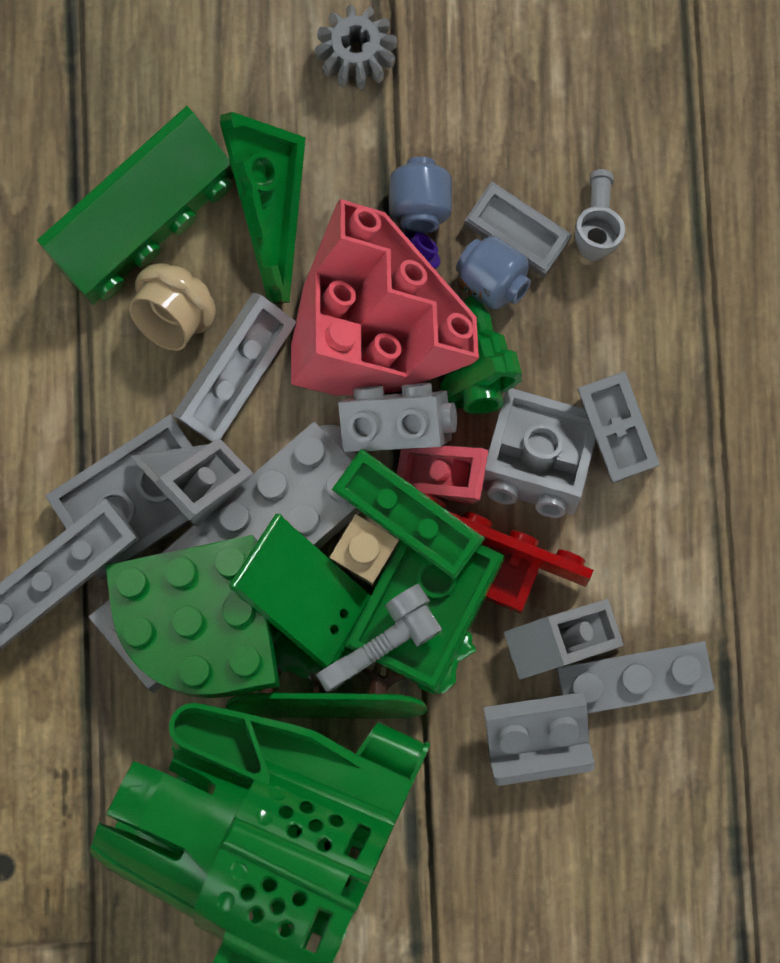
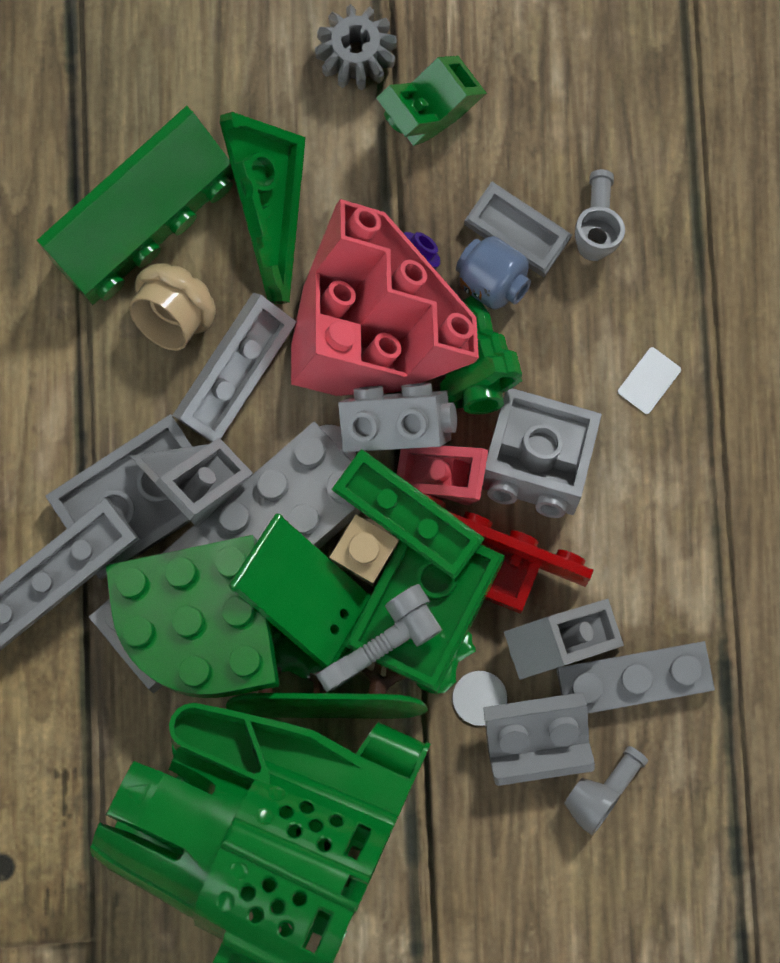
sand blue head [389,157,452,234] -> none
light grey hinge [577,371,660,483] -> none
none -> green brick [376,56,487,146]
none -> white sticker [453,671,507,726]
none -> light grey bar [564,746,648,836]
none -> white sticker [618,347,681,414]

